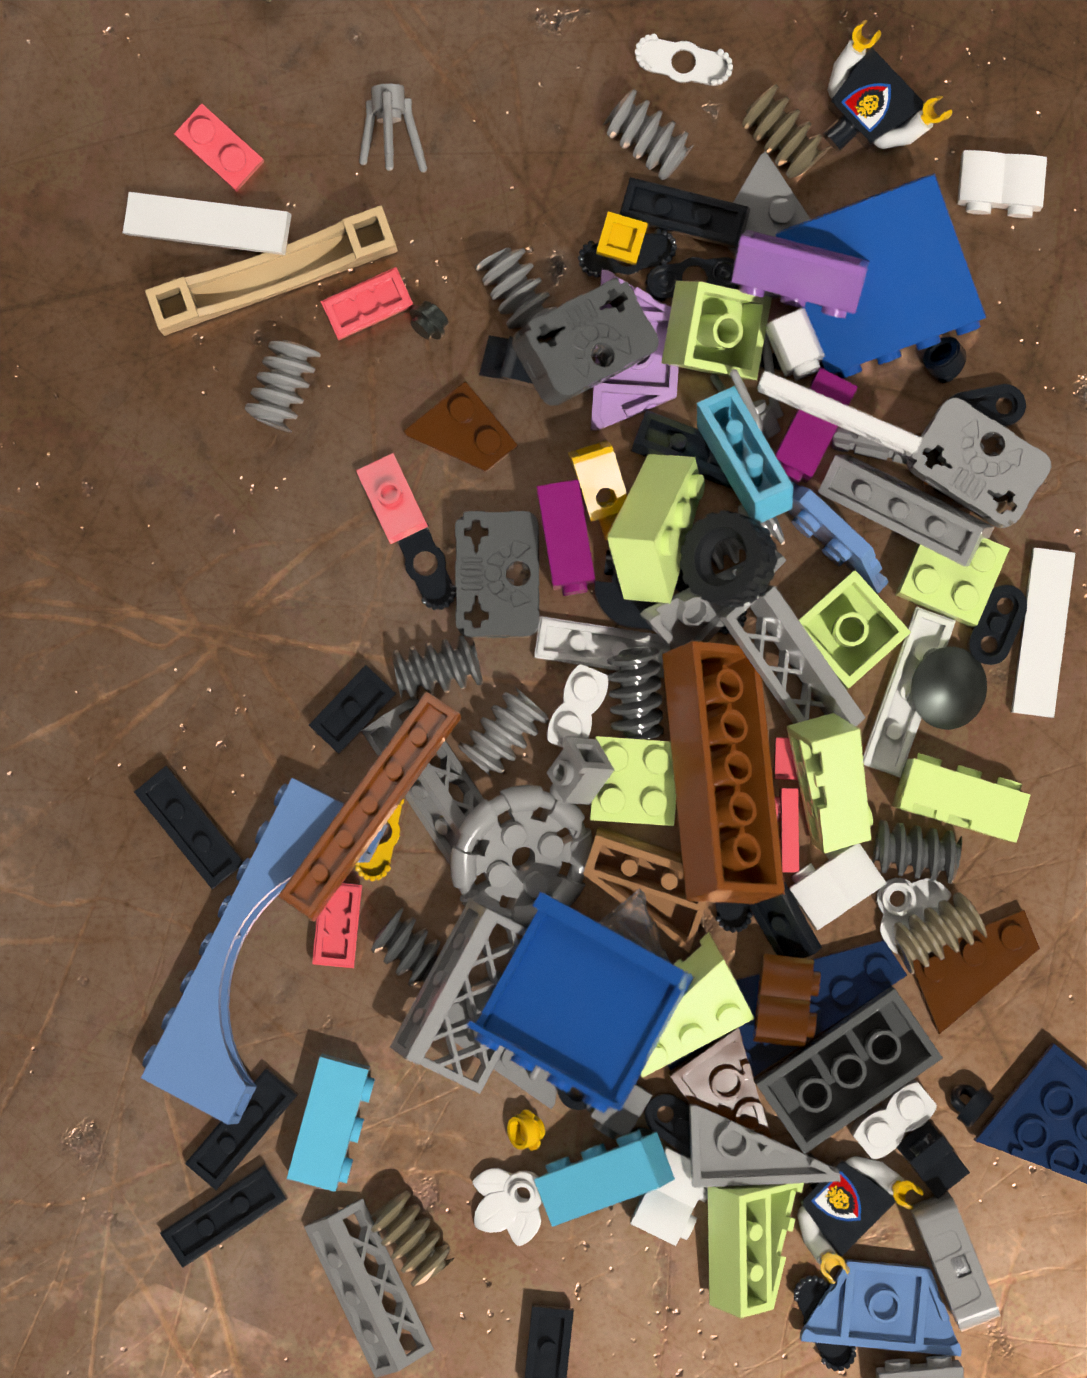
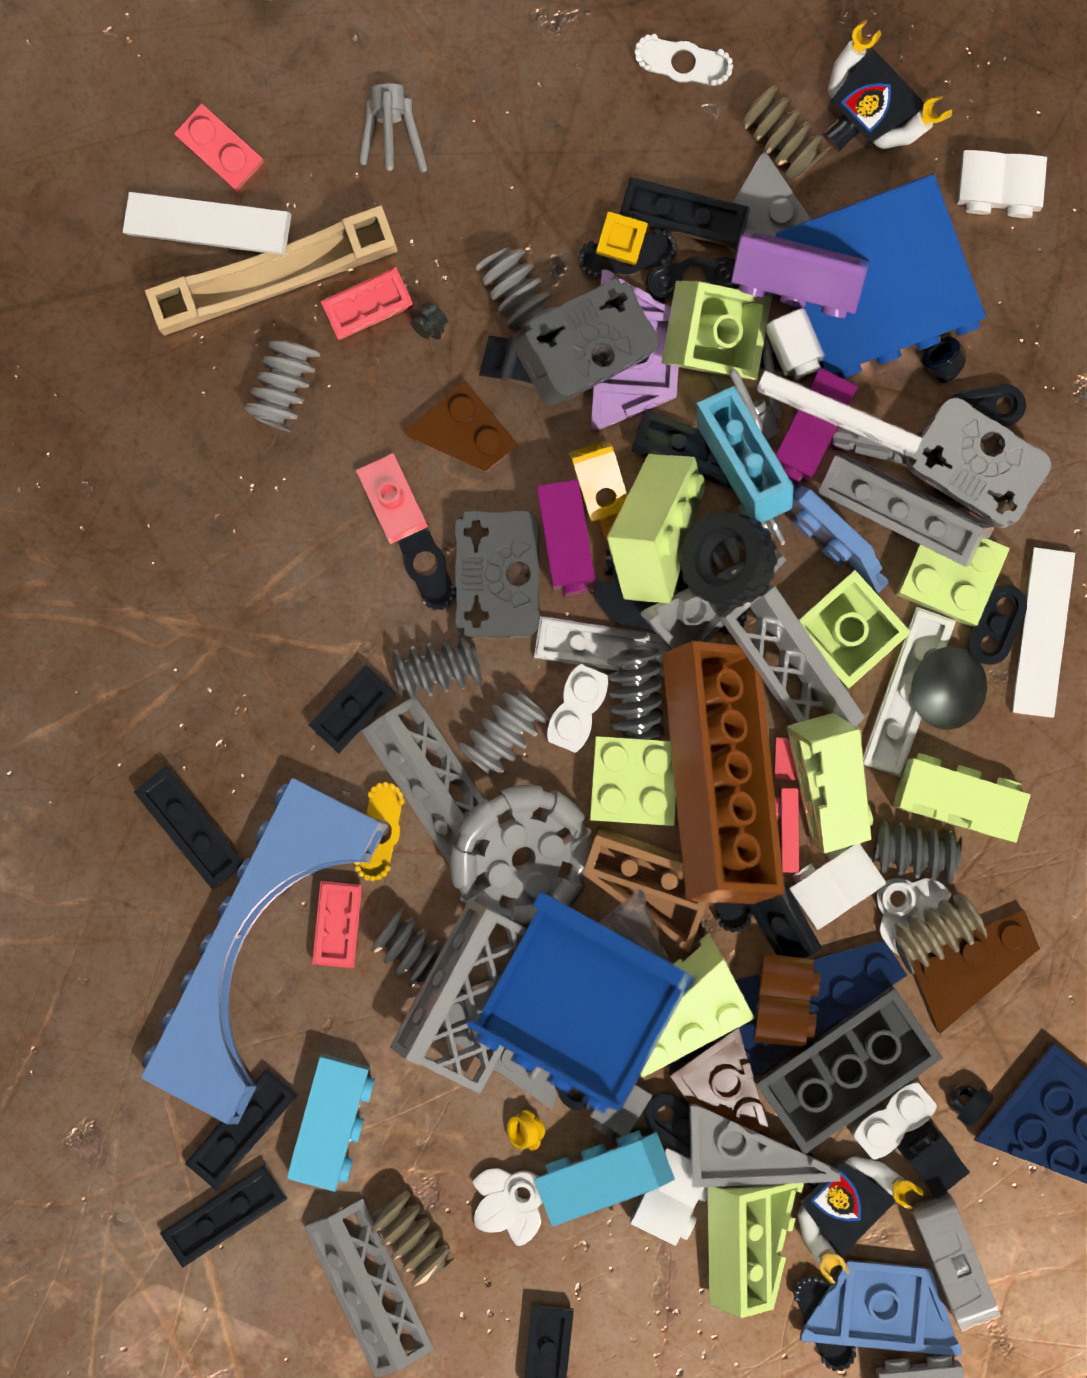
dark orange tile [278,692,462,922] -> none
light grey brick [546,737,615,805] -> none
light grey piece [603,89,694,180] -> none

